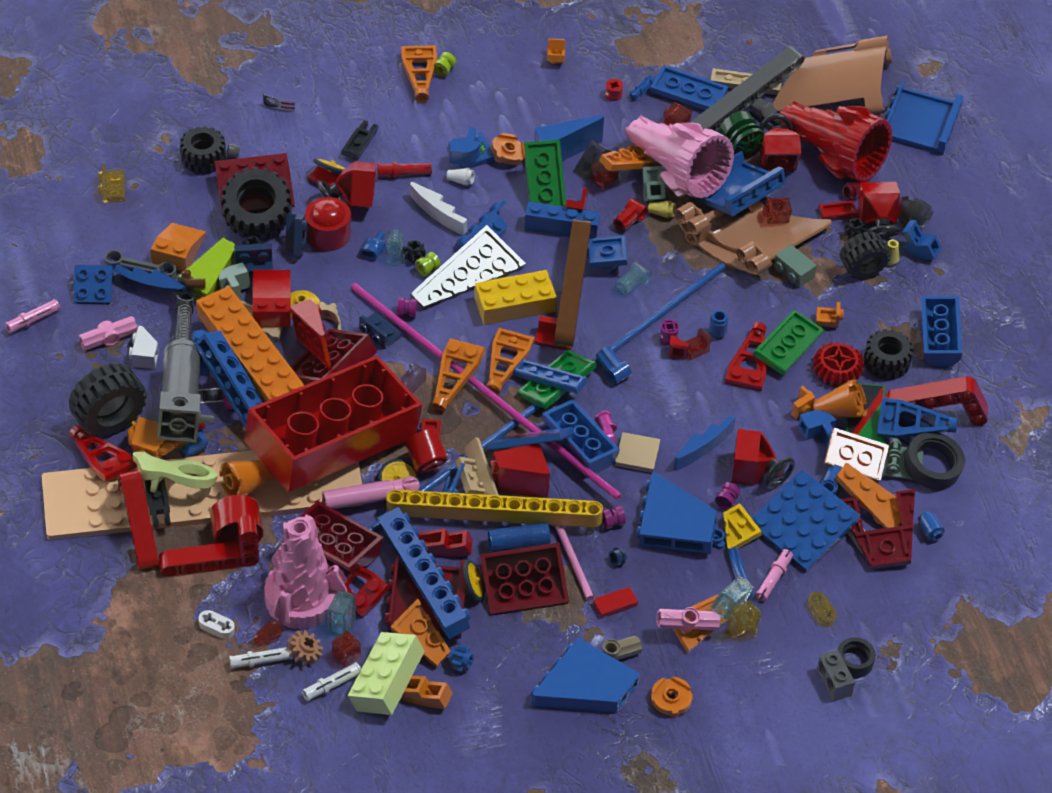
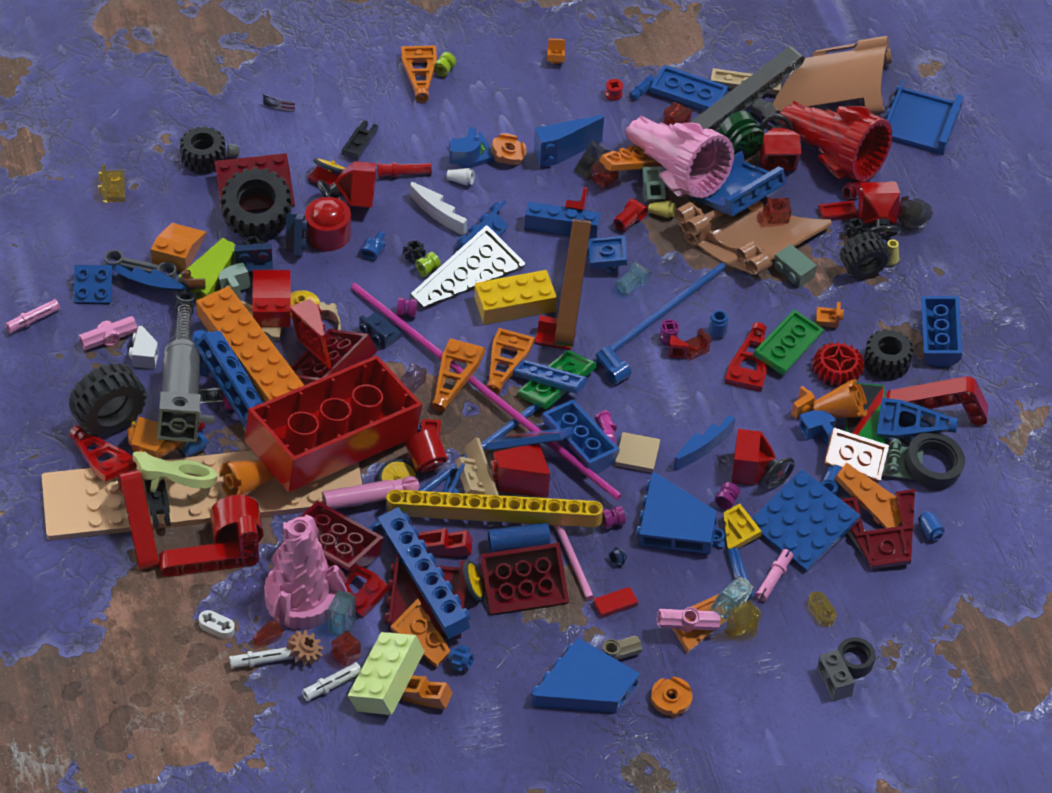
clear light blue piece [386,229,403,266] -> none
green tile [523,140,566,207] -> none
blue brick [902,220,942,260] -> none

